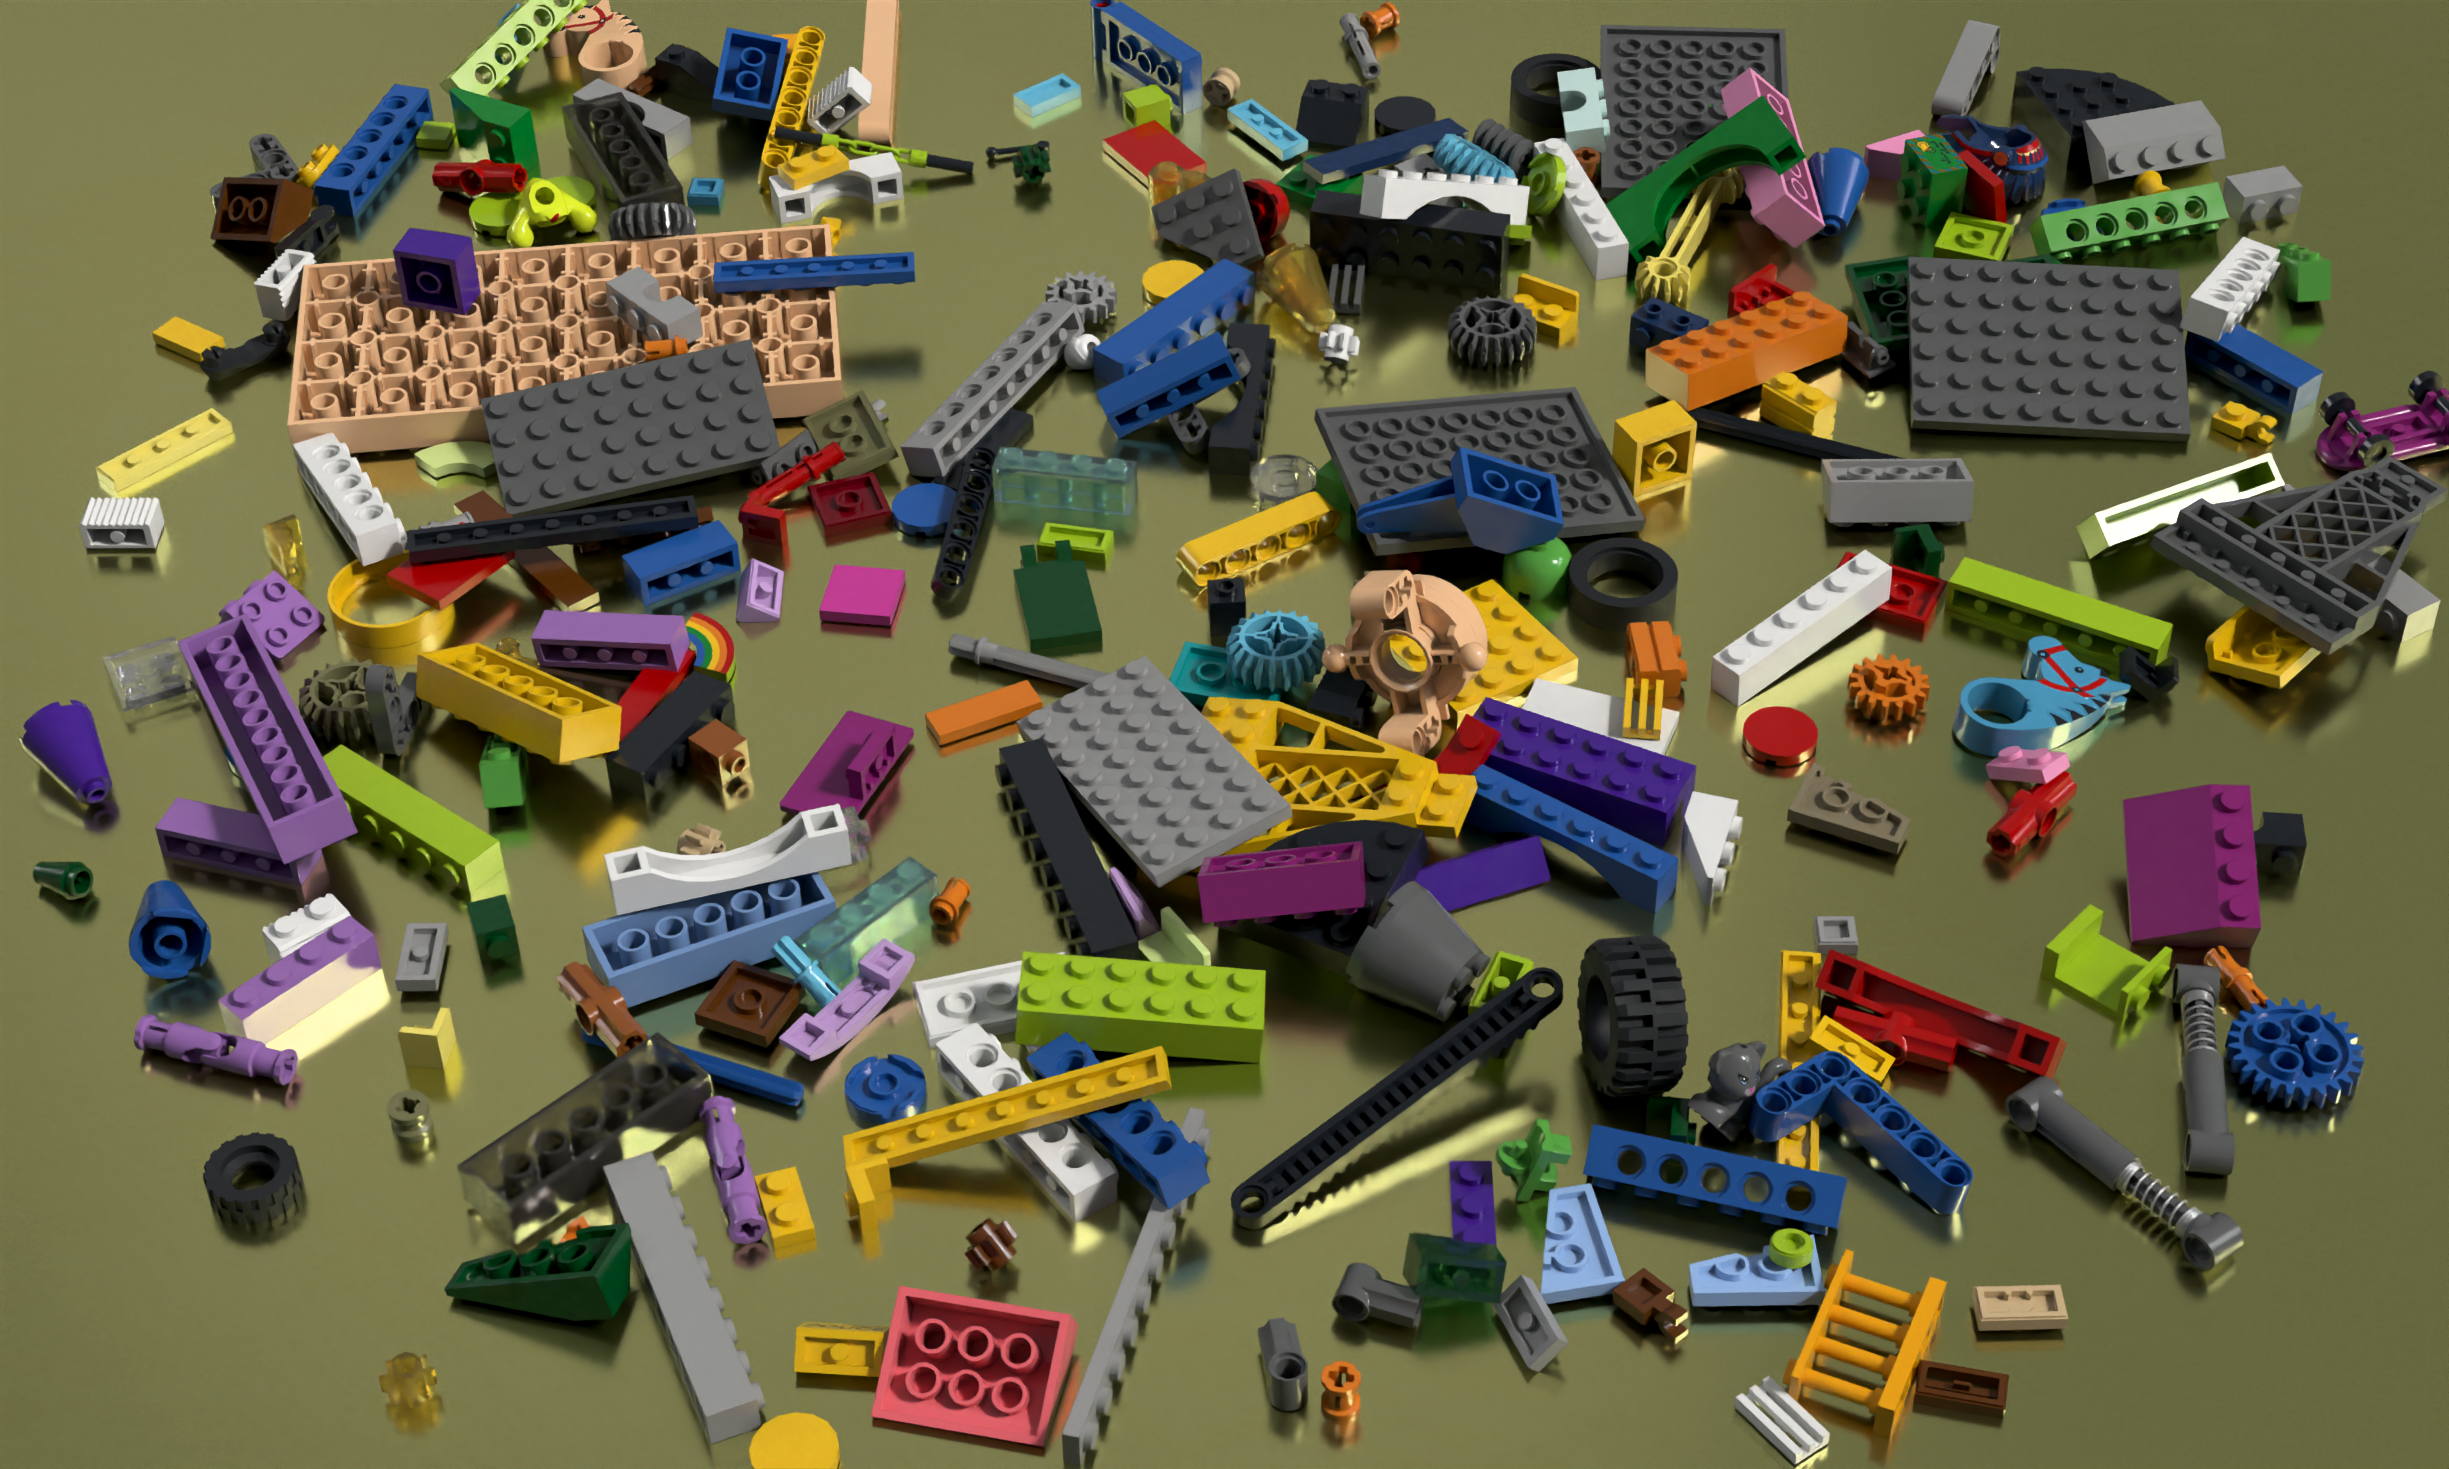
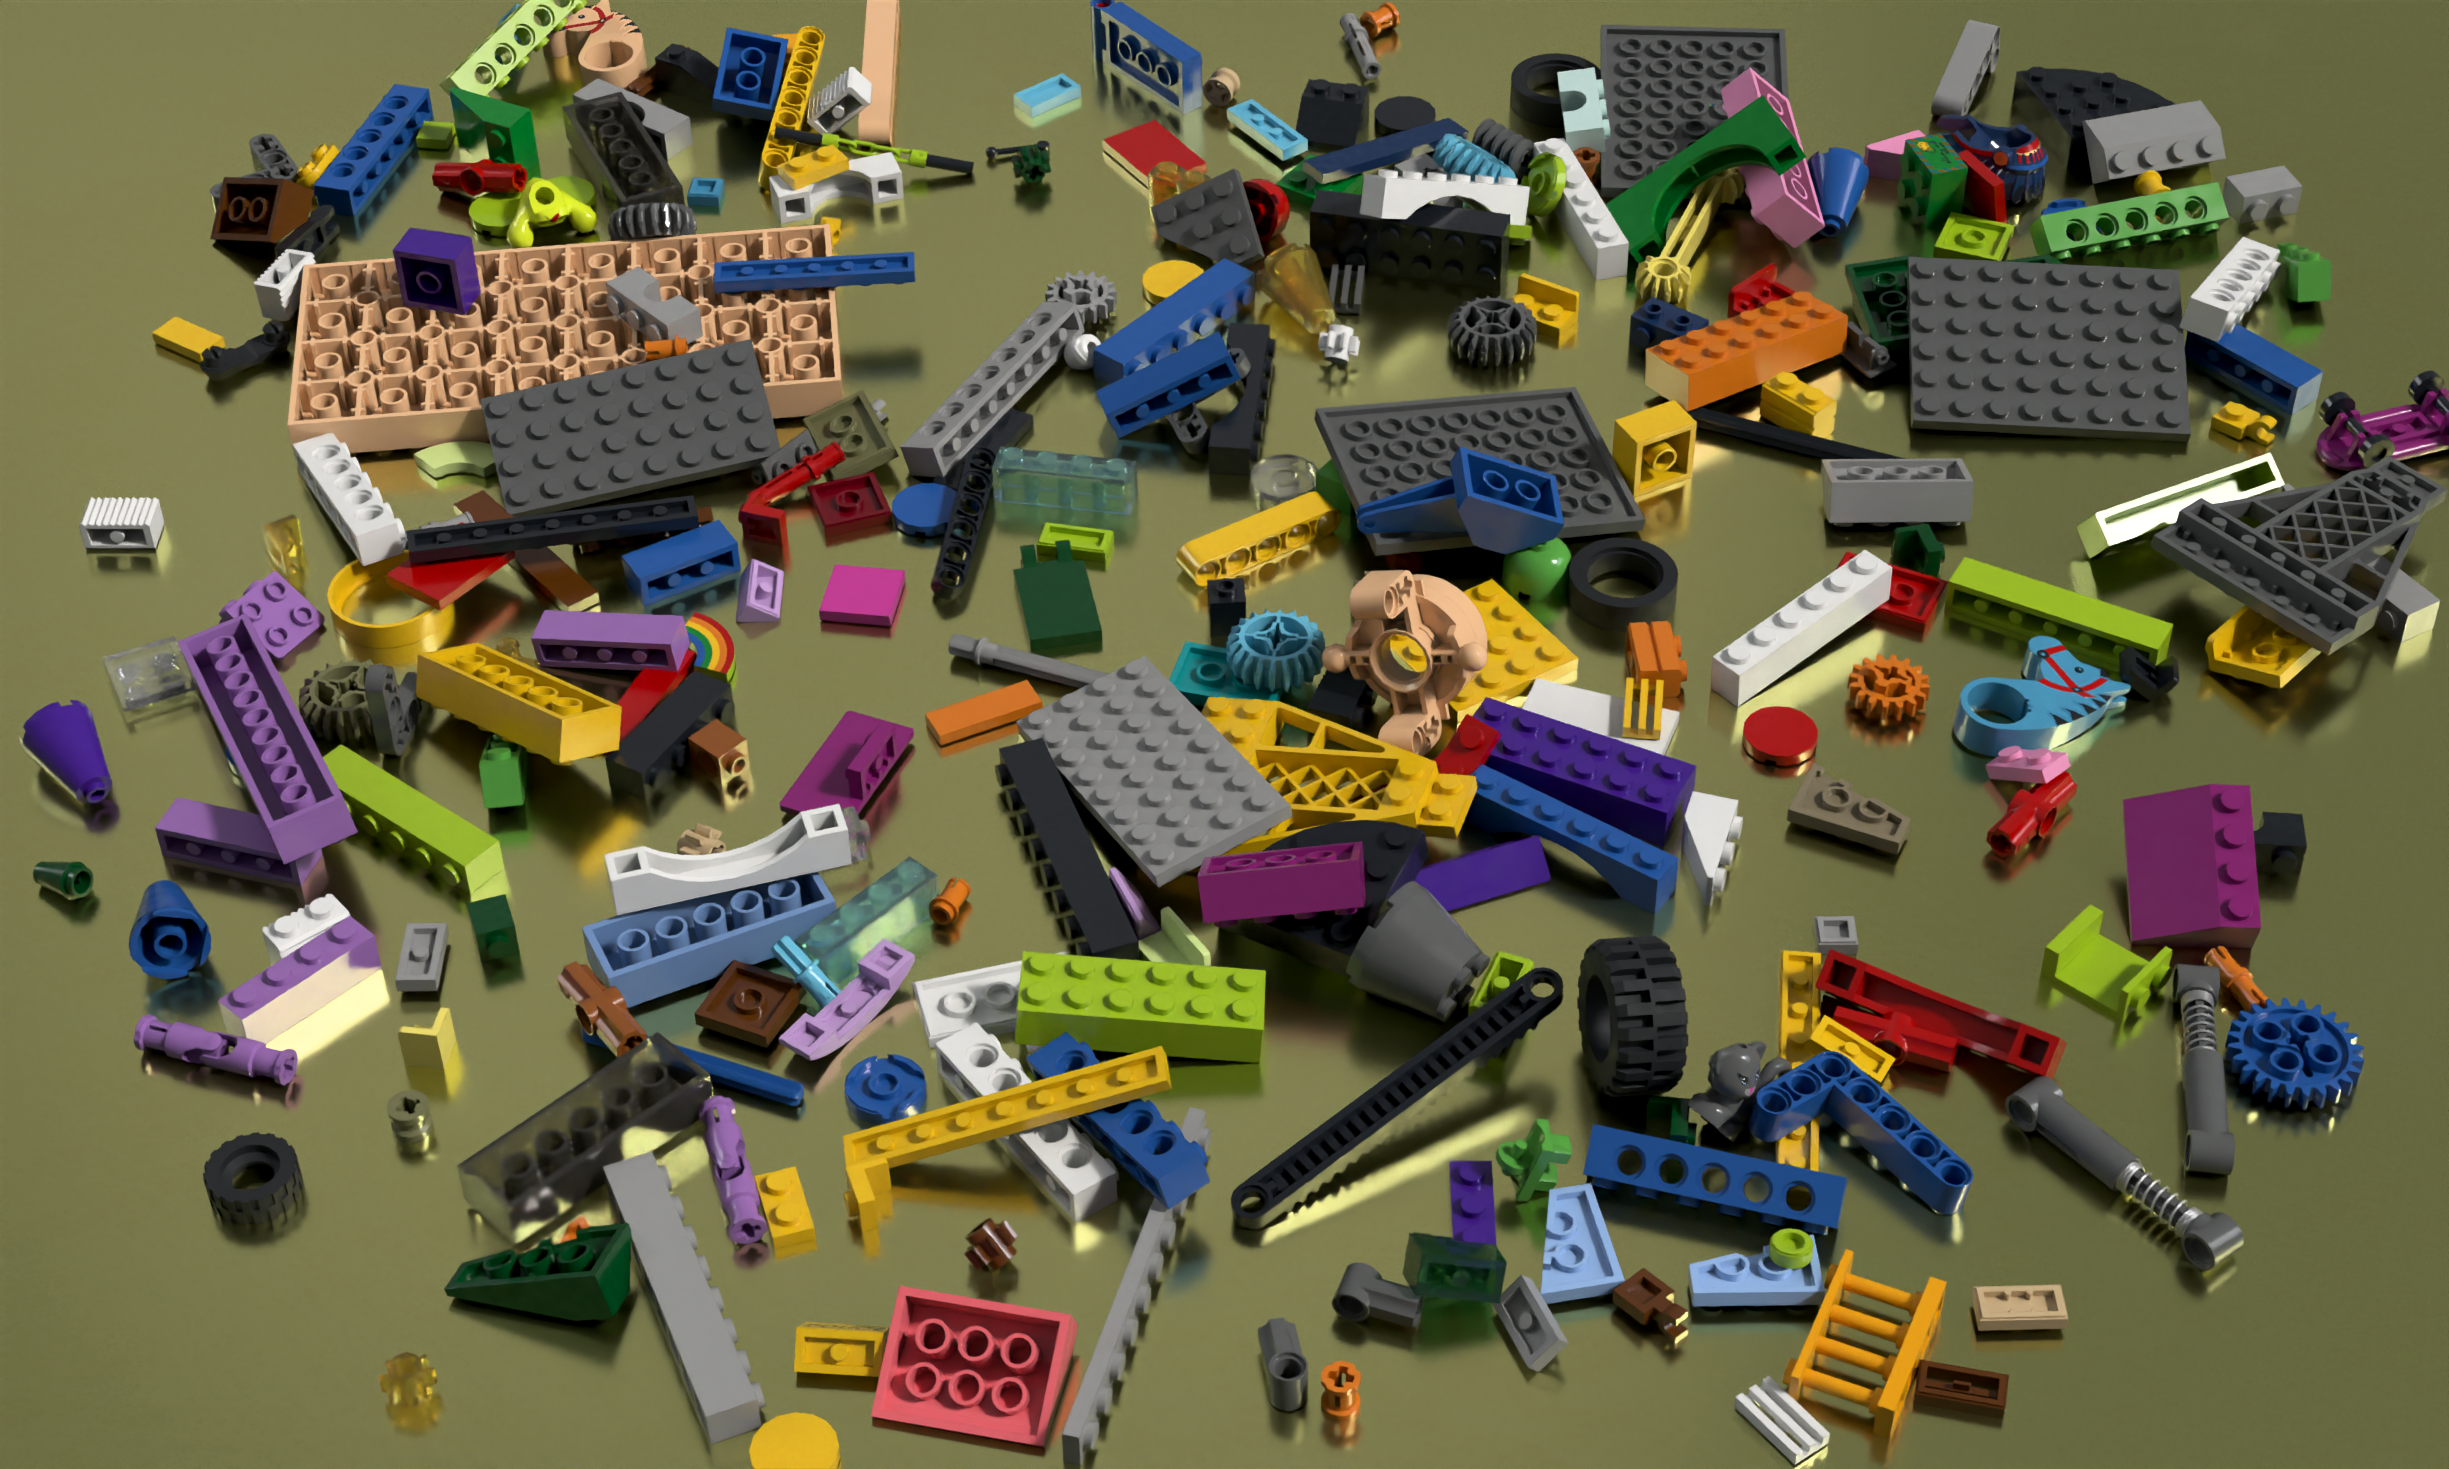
light yellow tile [95,408,233,493] -> none
lime brick [1123,84,1173,128] -> none

